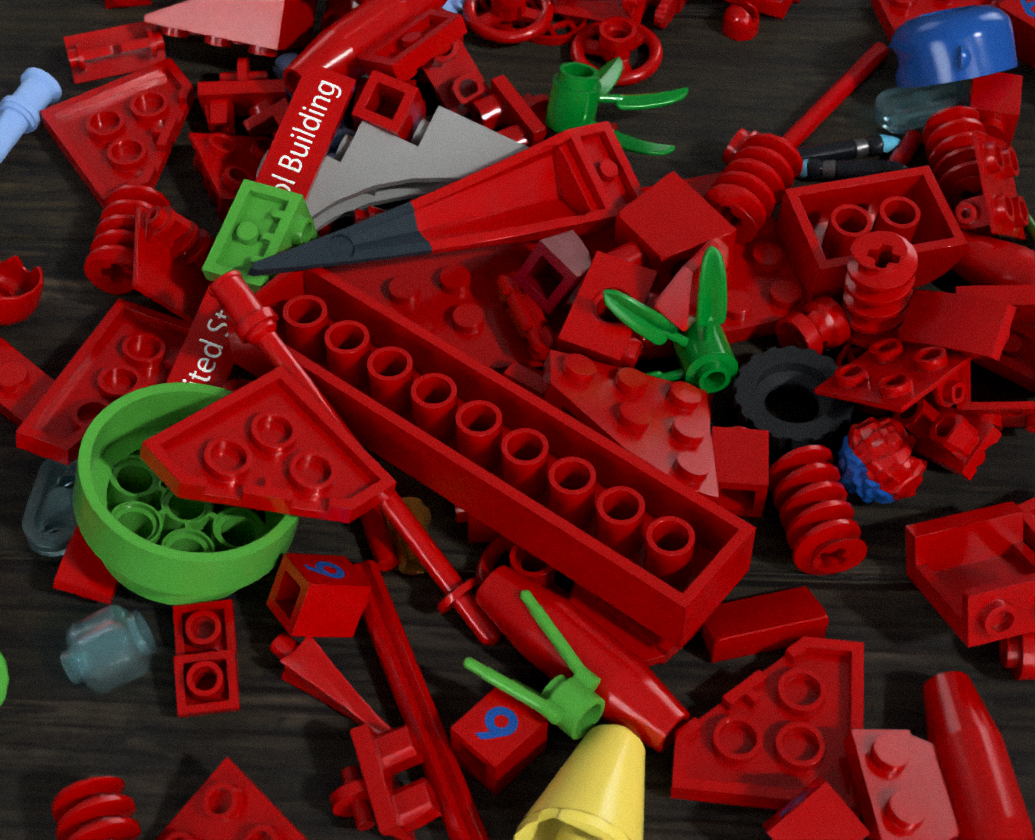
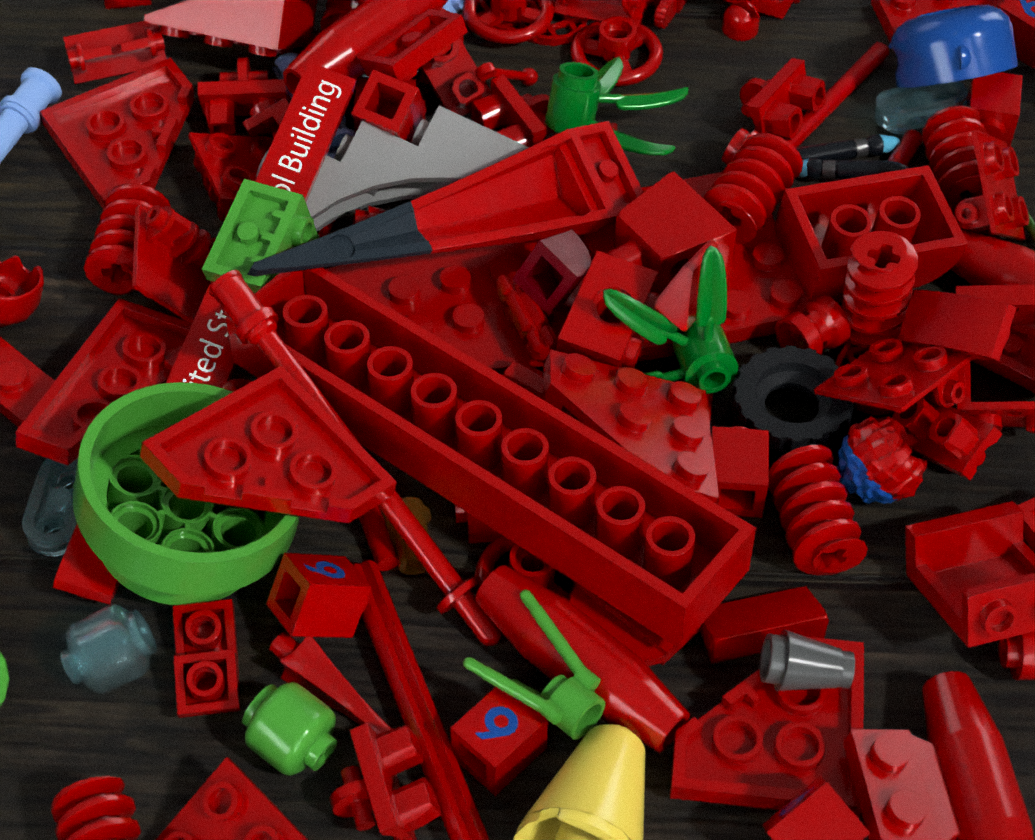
none -> bright green head [242,682,337,776]
none -> red hinge [475,62,538,86]
none -> red hips [740,58,826,140]
none -> dark grey cone [759,629,855,691]

